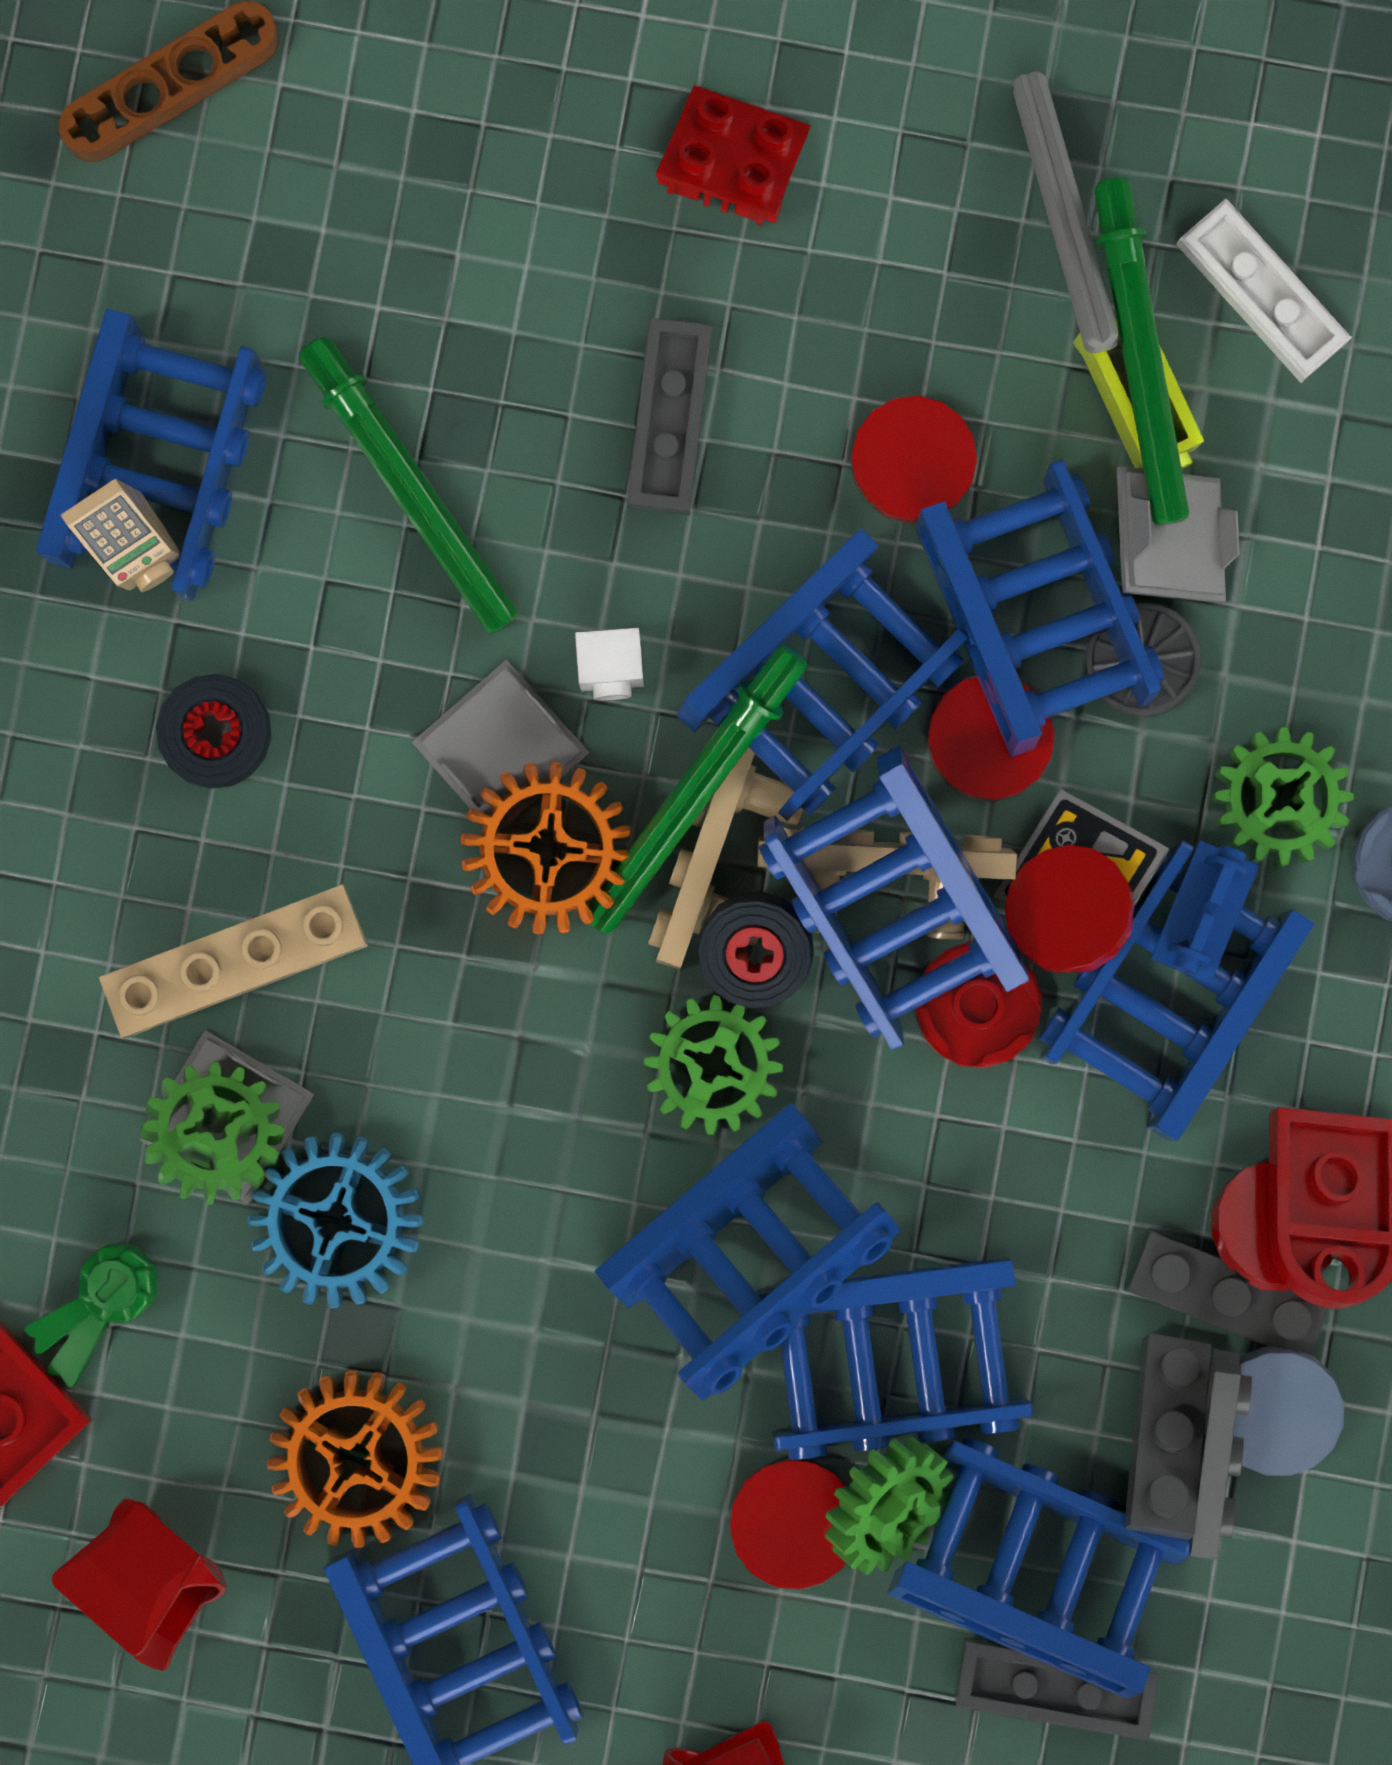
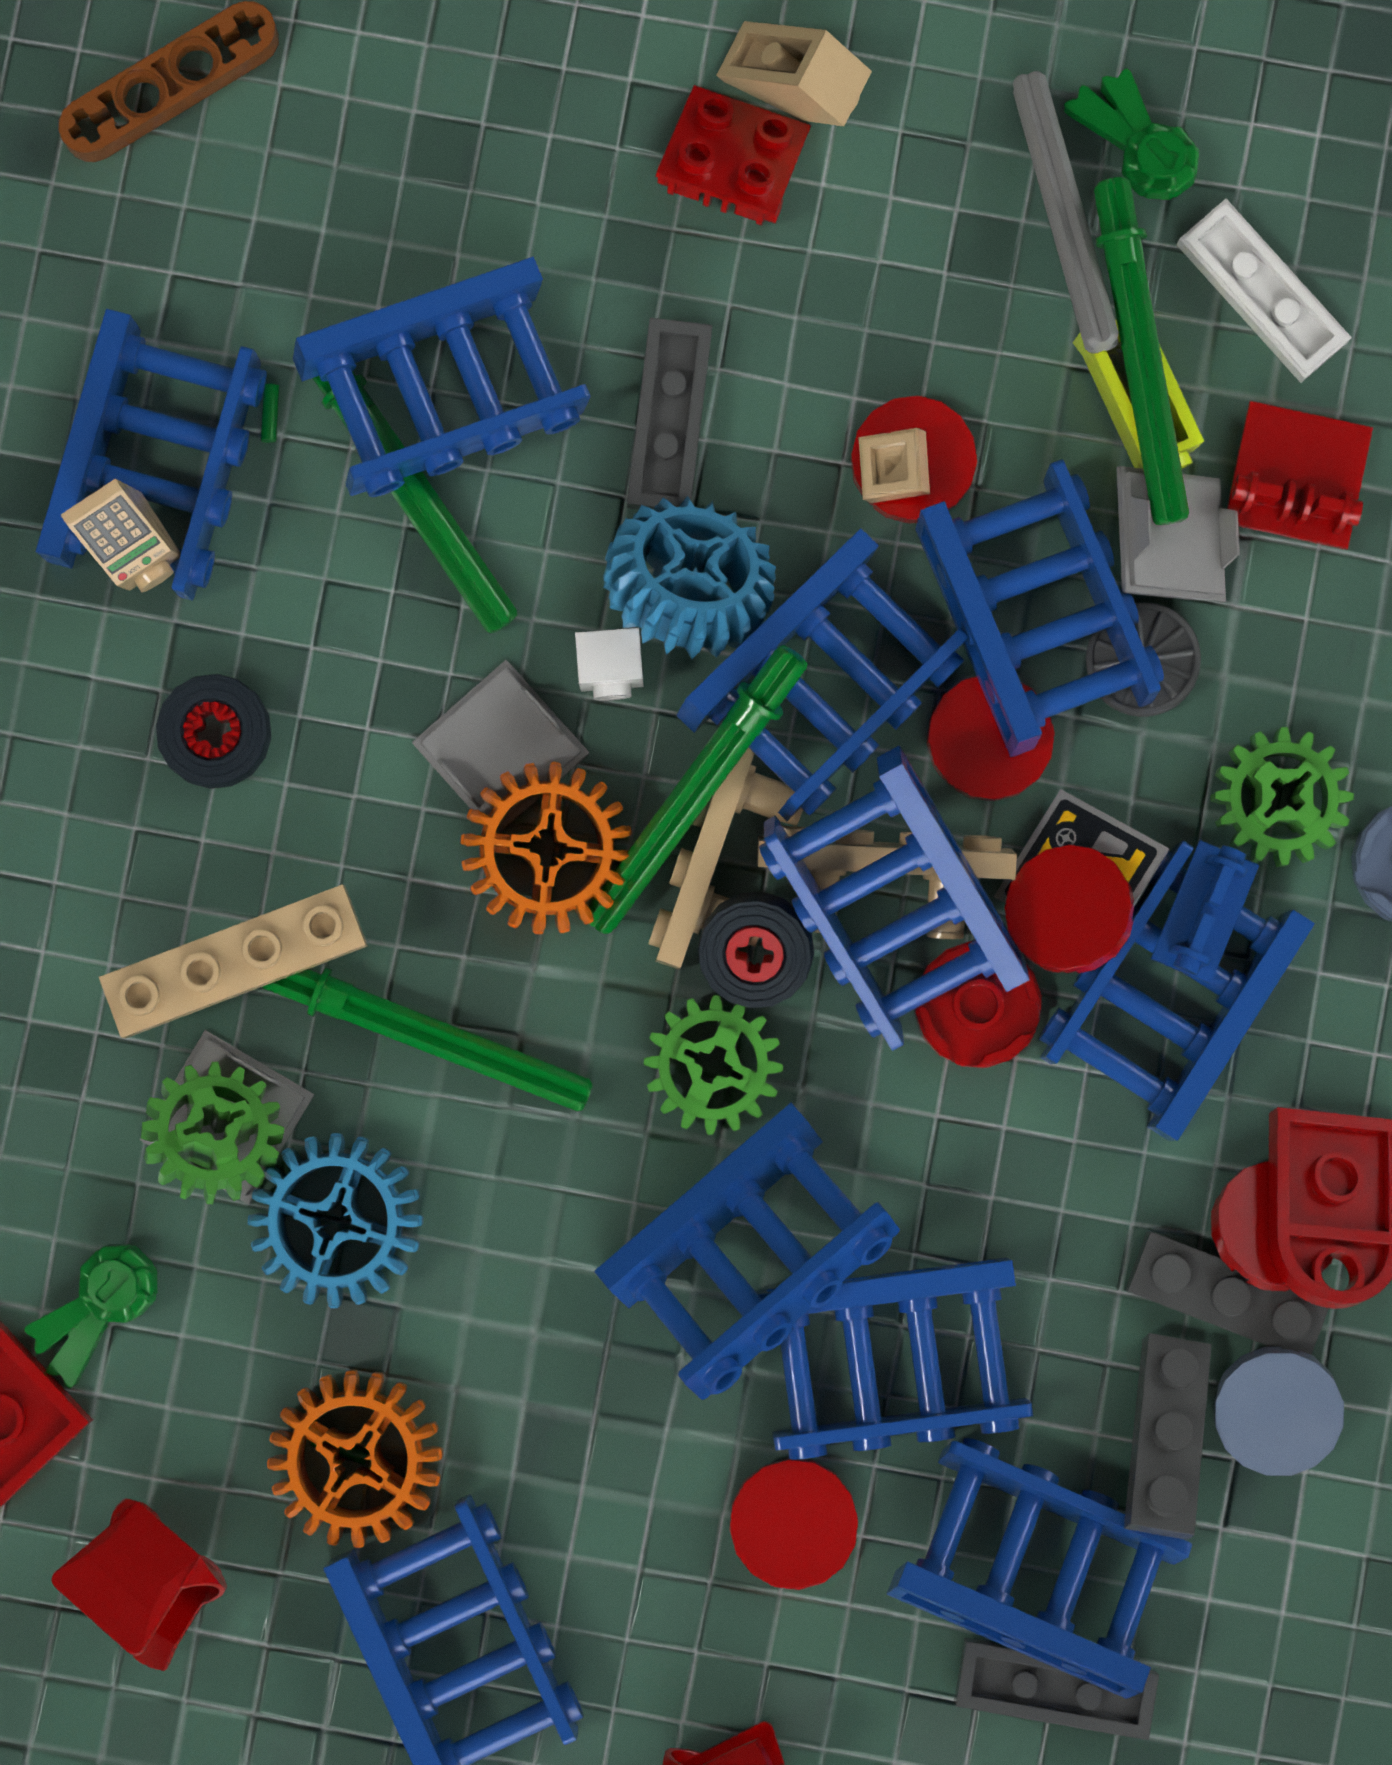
bright green gear [825,1437,953,1575] -> none
dark grey plate [1190,1349,1252,1560] -> none
none -> green piece [261,384,279,443]
none -> green axle [262,967,593,1111]
none -> blue fence [293,256,591,497]
none -> dark azure gear [603,496,776,659]
none -> tan slope [716,21,872,126]
none -> tan tile [859,428,930,503]
none -> green piece [1064,68,1199,200]
none -> red hinge [1227,401,1373,550]

